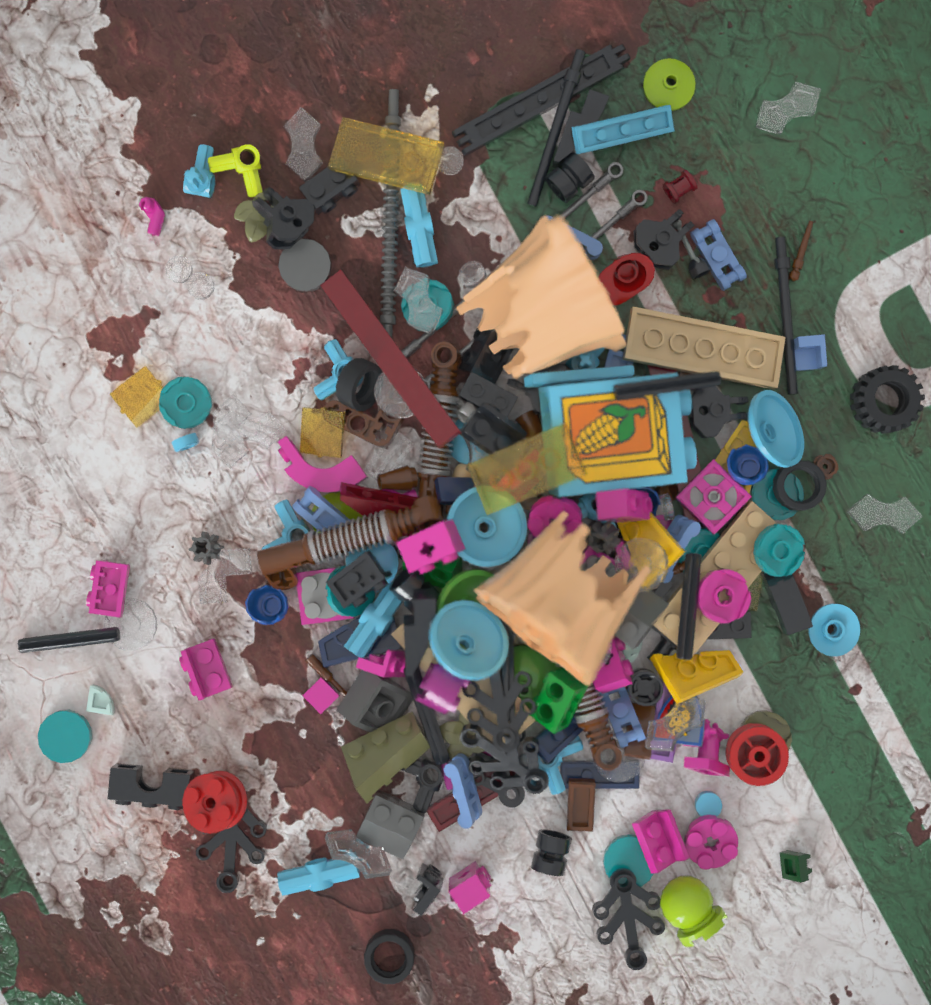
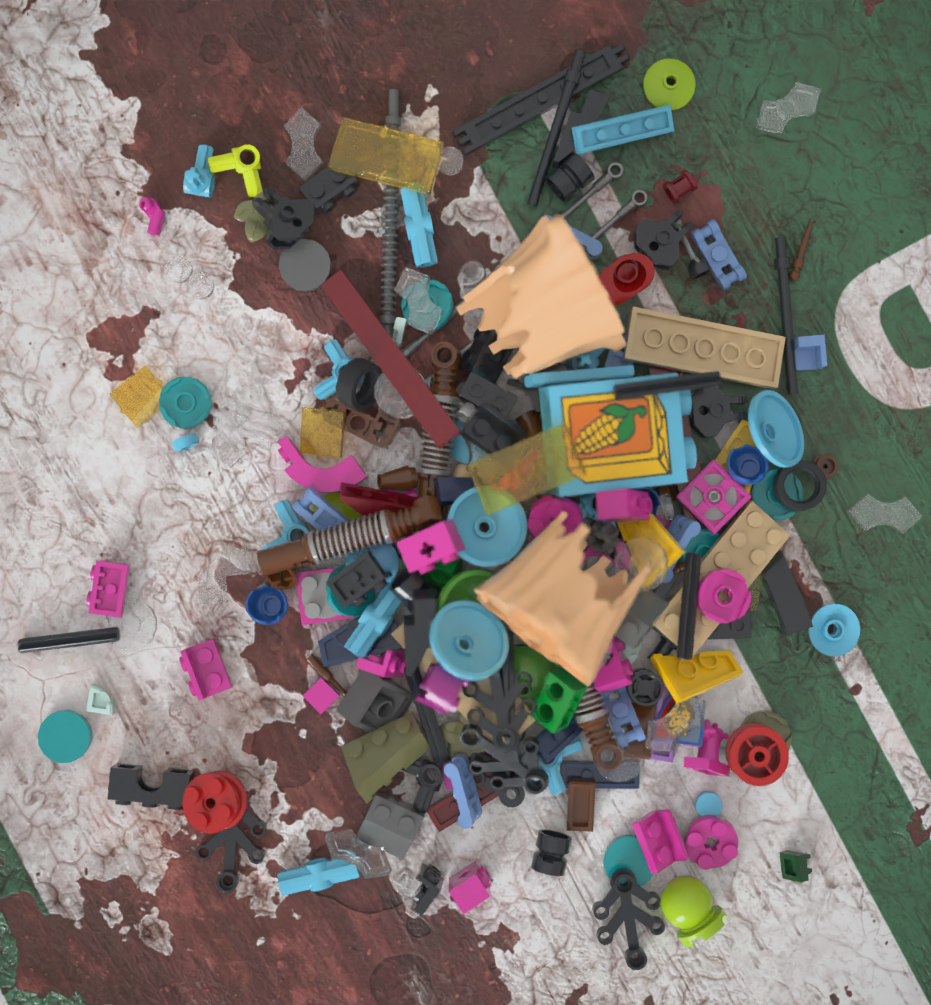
dark grey gear [189,531,224,565] -> none
black tyre [364,929,414,984] -> none
teal tile [753,524,805,577] -> none
black tyre [850,365,925,434] -> none
none -> light aqua tile [392,317,407,348]

